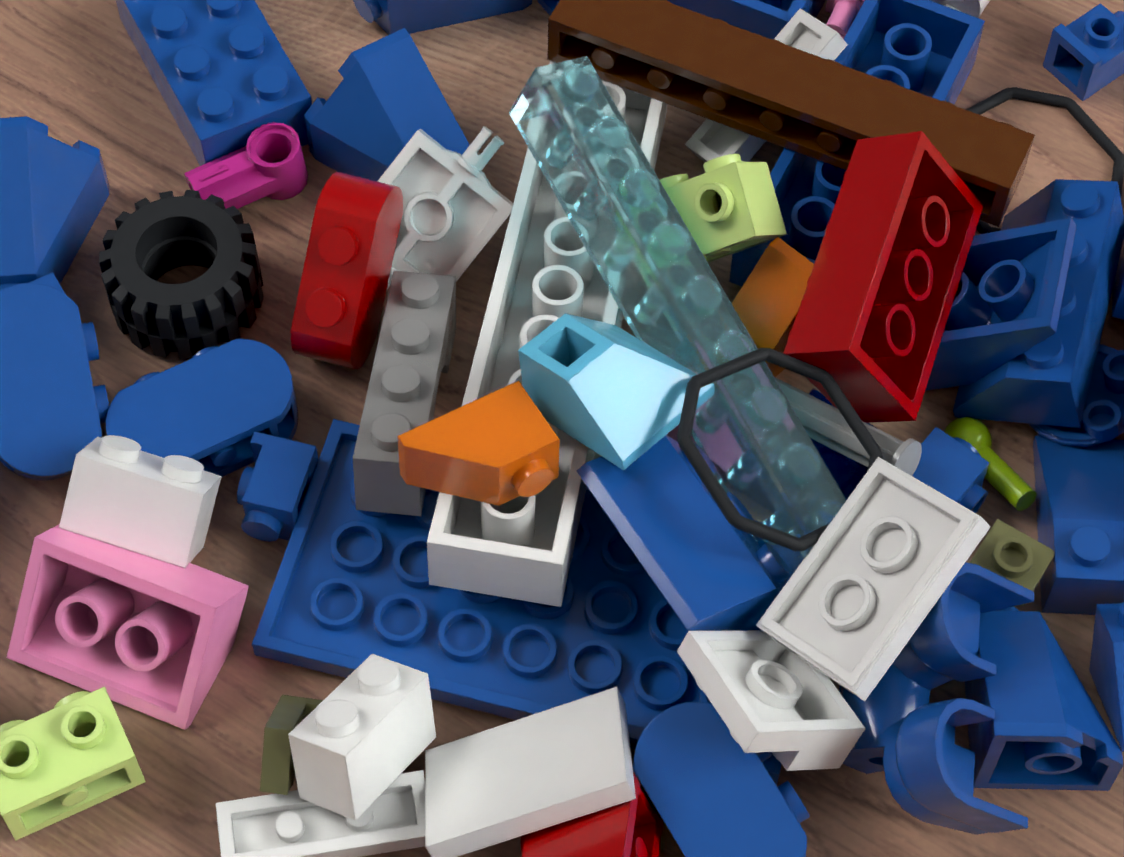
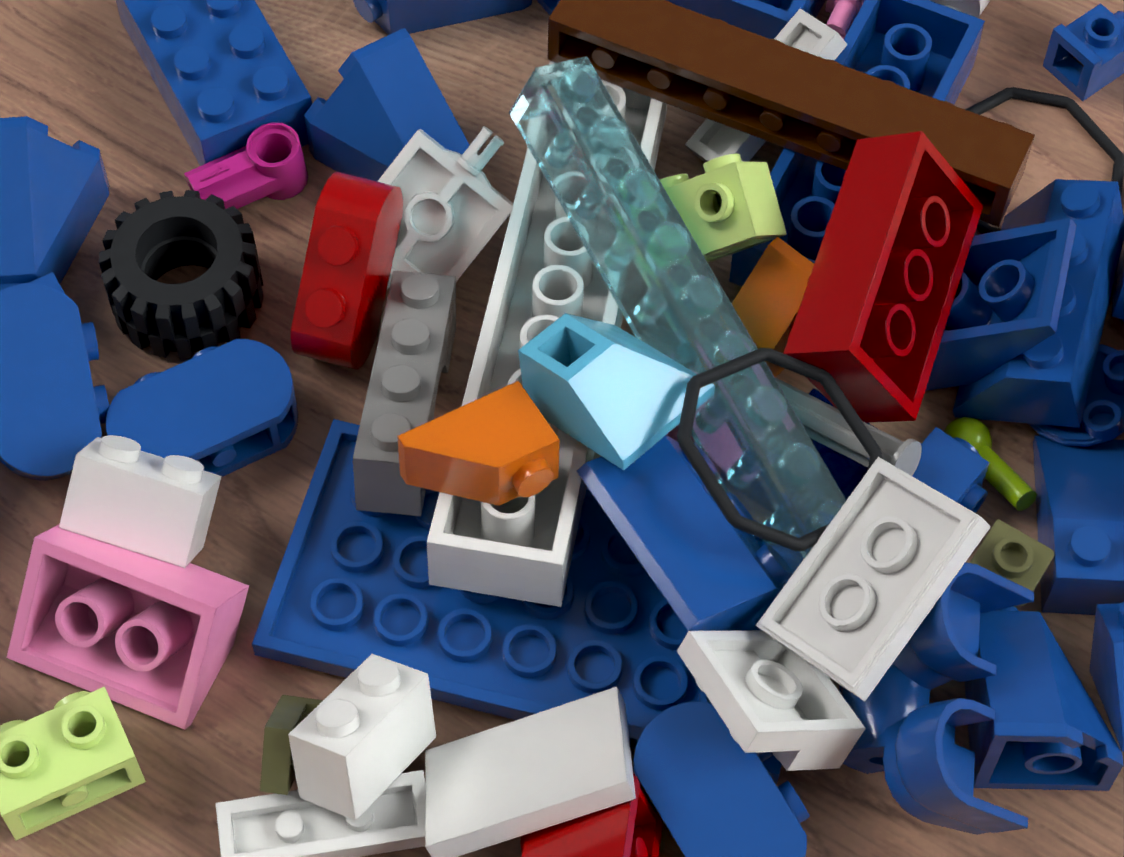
blue brick [237,431,319,542] -> none

